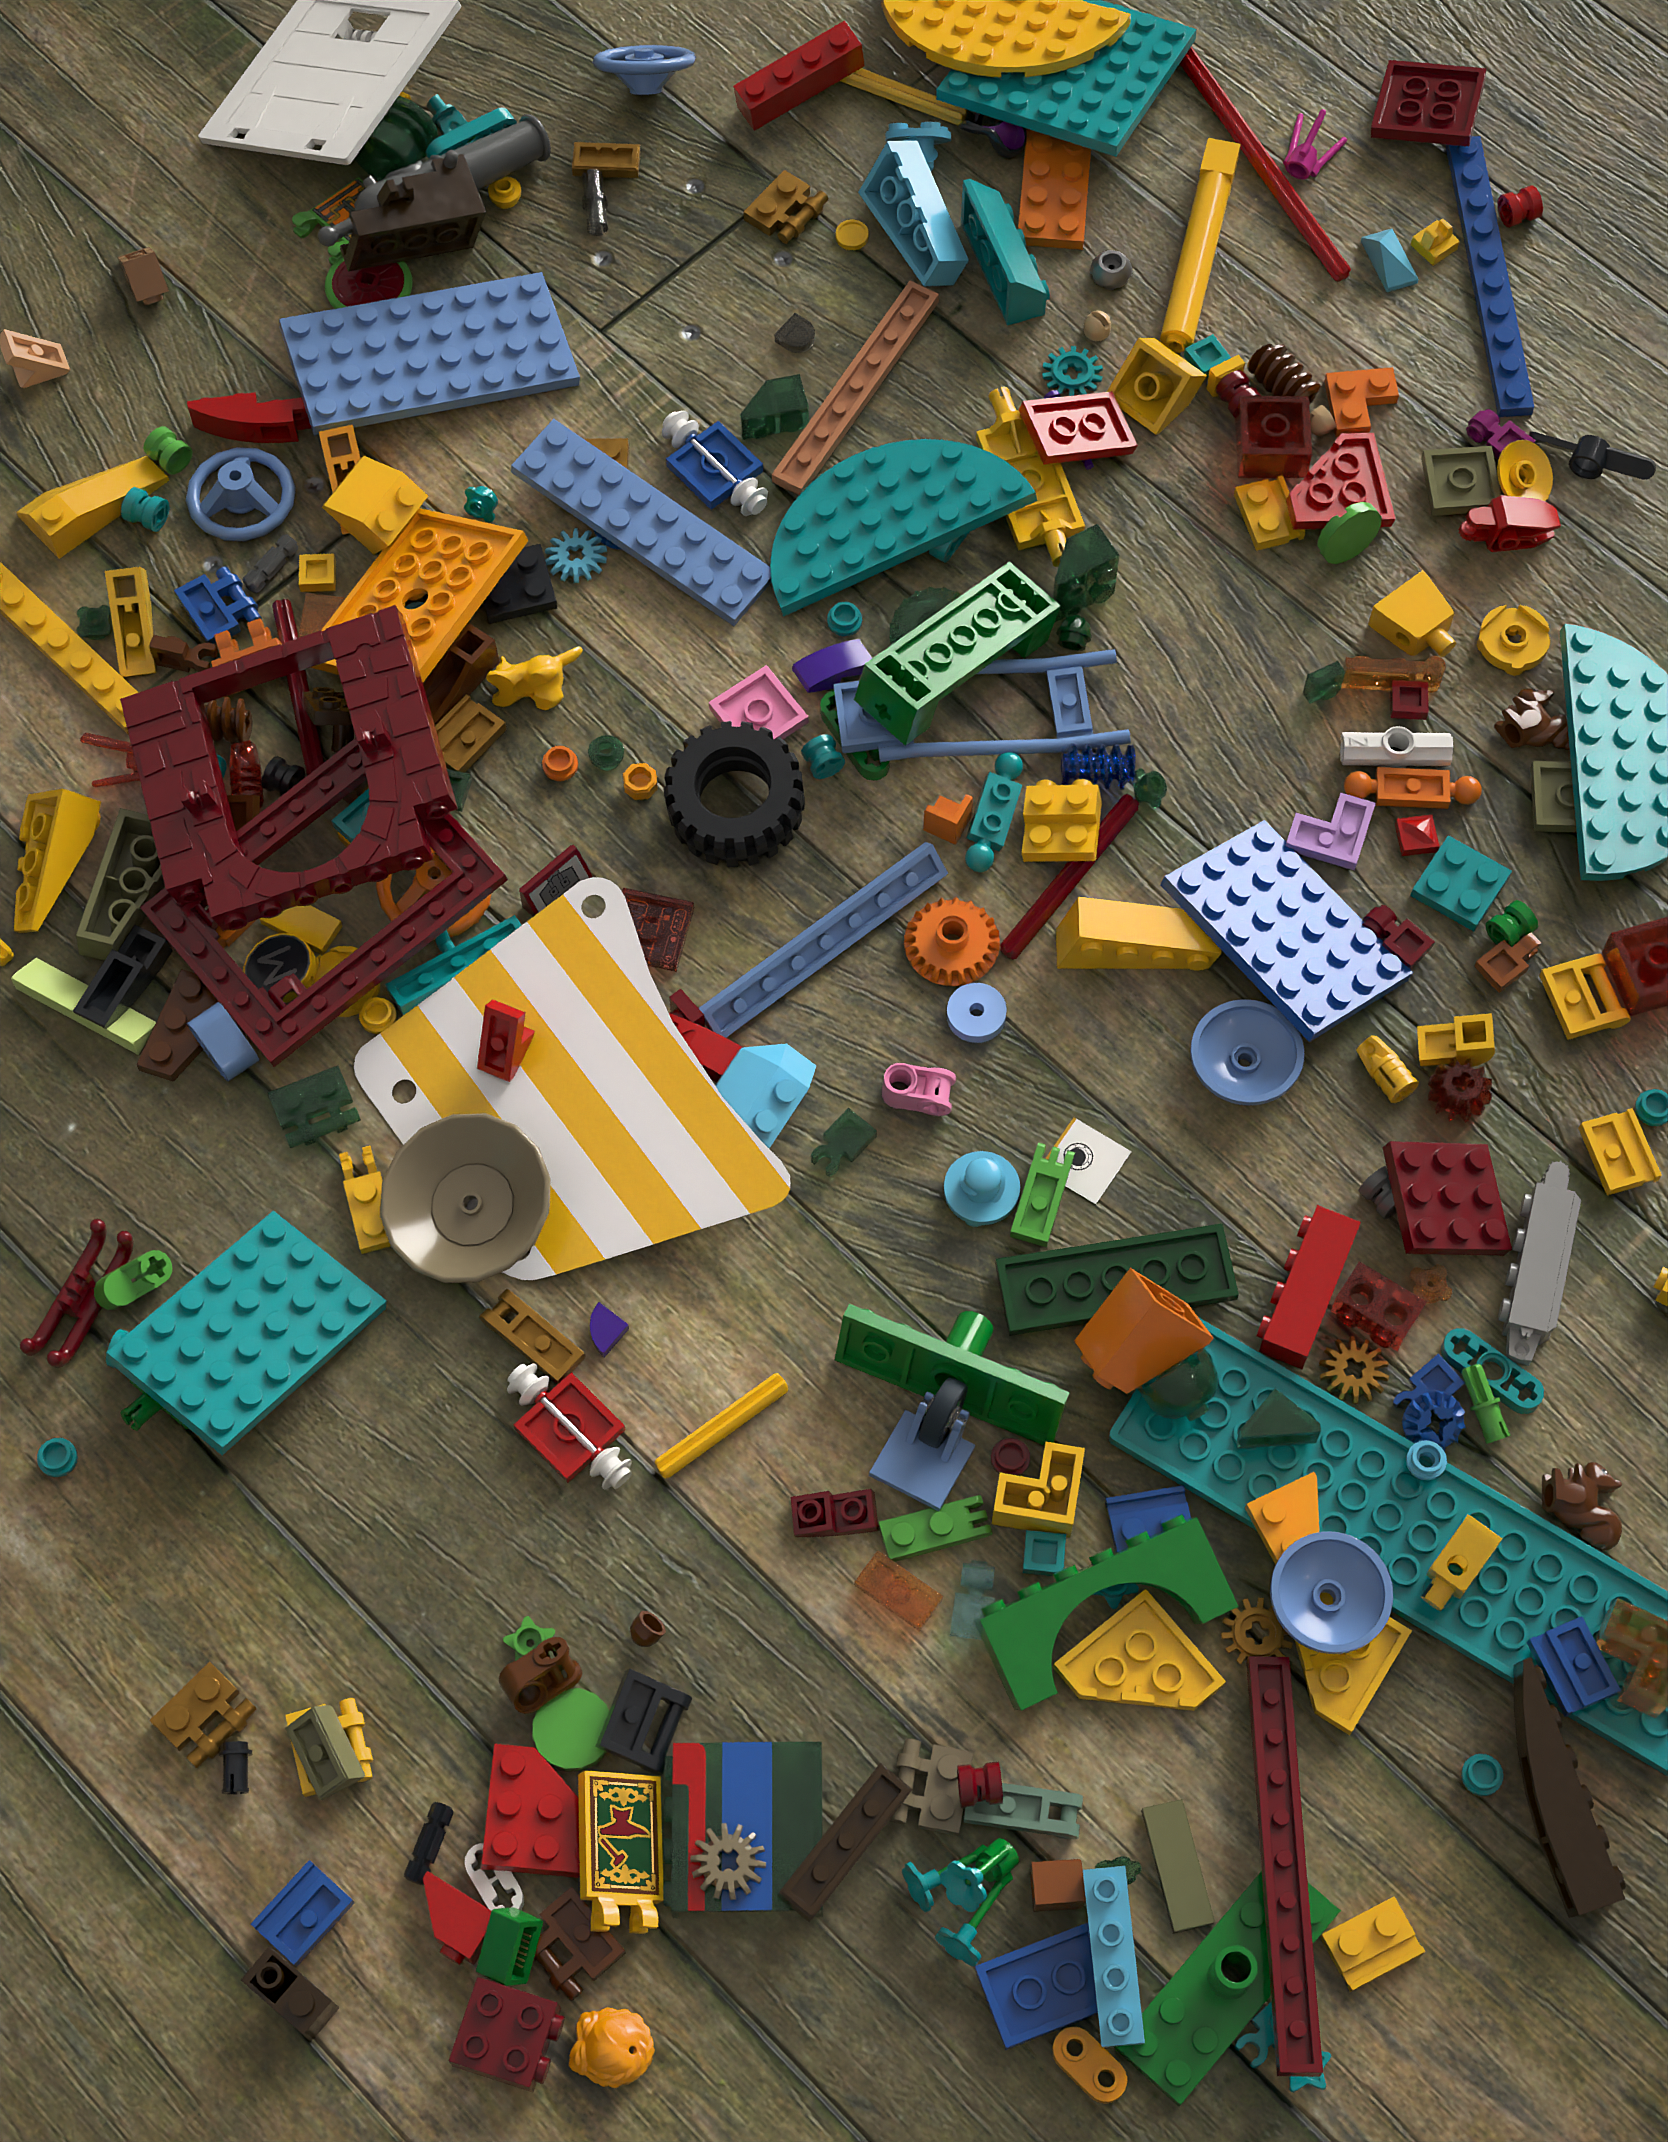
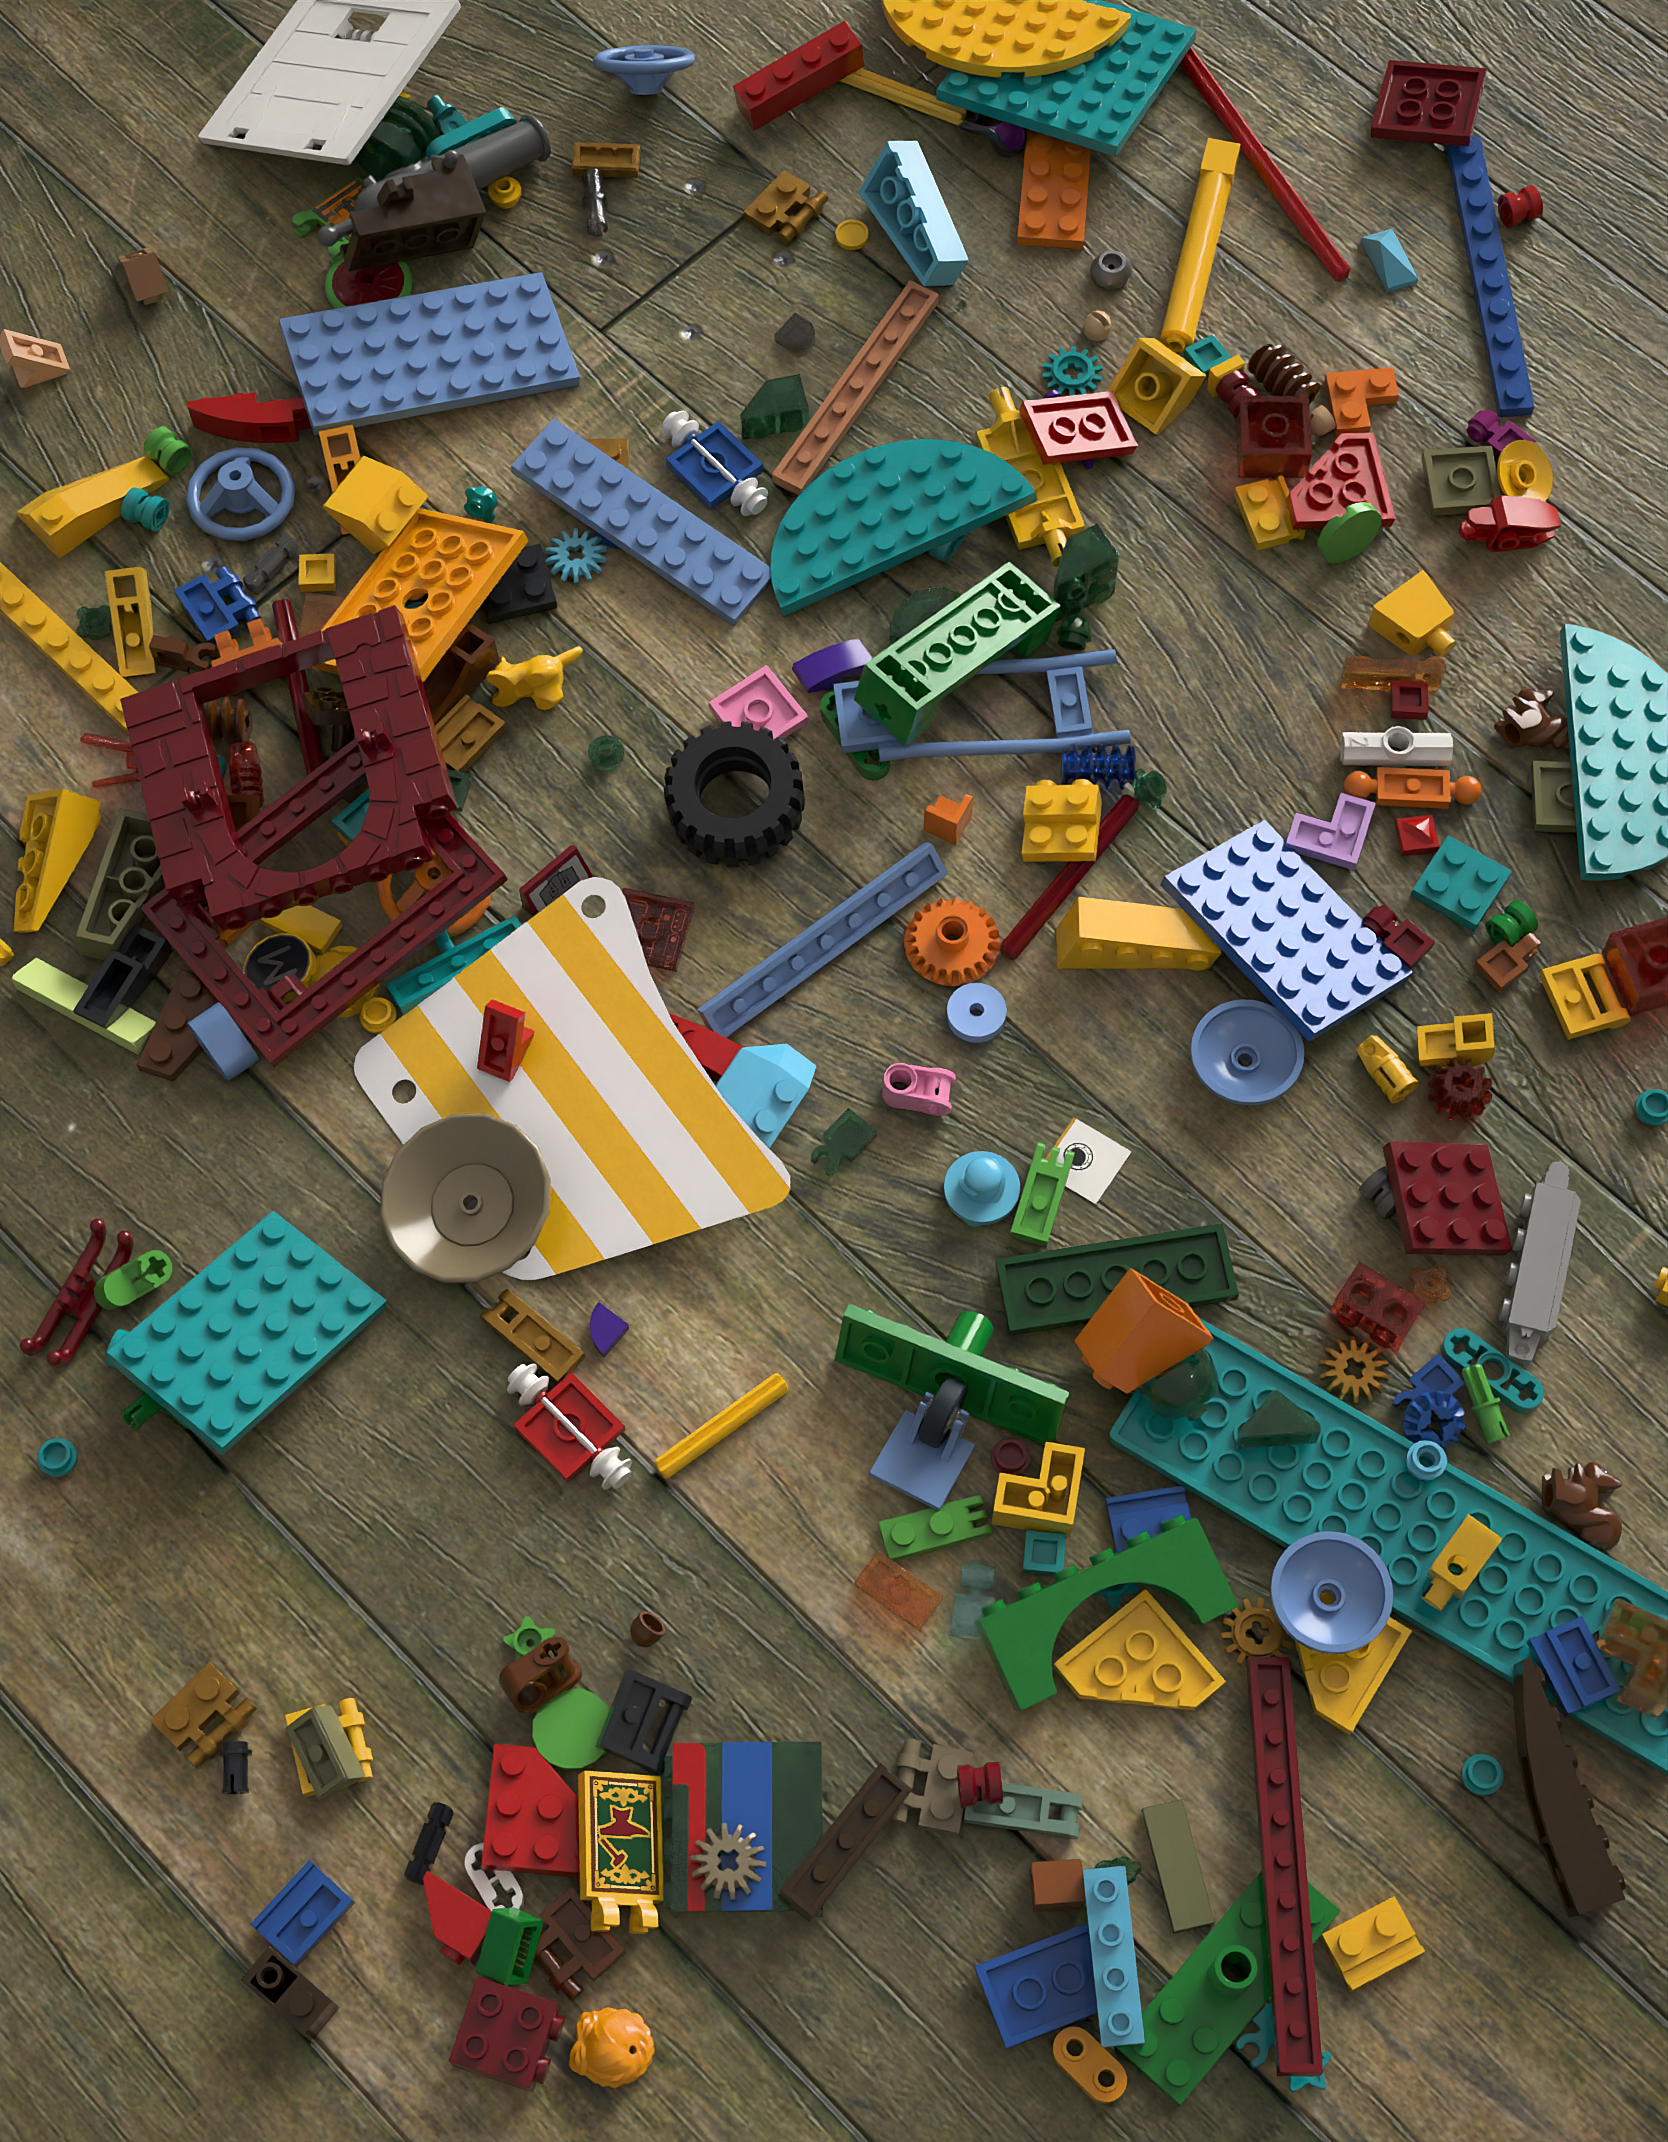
black wheel [261,756,305,796] -> none
clear green plate [268,1065,361,1149] -> none
yellow hinge [339,1146,390,1254] -> none
orange plate [542,746,578,781] -> none
light orange tile [623,763,658,800] -> none
dark red plate [669,989,705,1027] -> none
dark red slope [791,1489,879,1537] -> none
teal wheel [801,734,845,779] -> none
teal plate [827,602,862,636] -> none
medium azure plate [885,122,951,171] -> none
teal plant [902,1838,1019,1966] -> none
teal slope [961,179,1050,326] -> none
teal plate [965,752,1023,872] -> none
light orange wing [1245,1472,1319,1565] -> none
red brick [1256,1205,1361,1369] -> none
dark pink plant [1283,109,1347,180] -> none
clear green plate [1303,661,1345,704] -> none
yellow tile [1411,219,1460,266] -> none
yellow plate [1477,605,1551,676] -> none
black piece [1529,431,1656,480] -> none
yellow plate [1578,1108,1662,1196] -> none

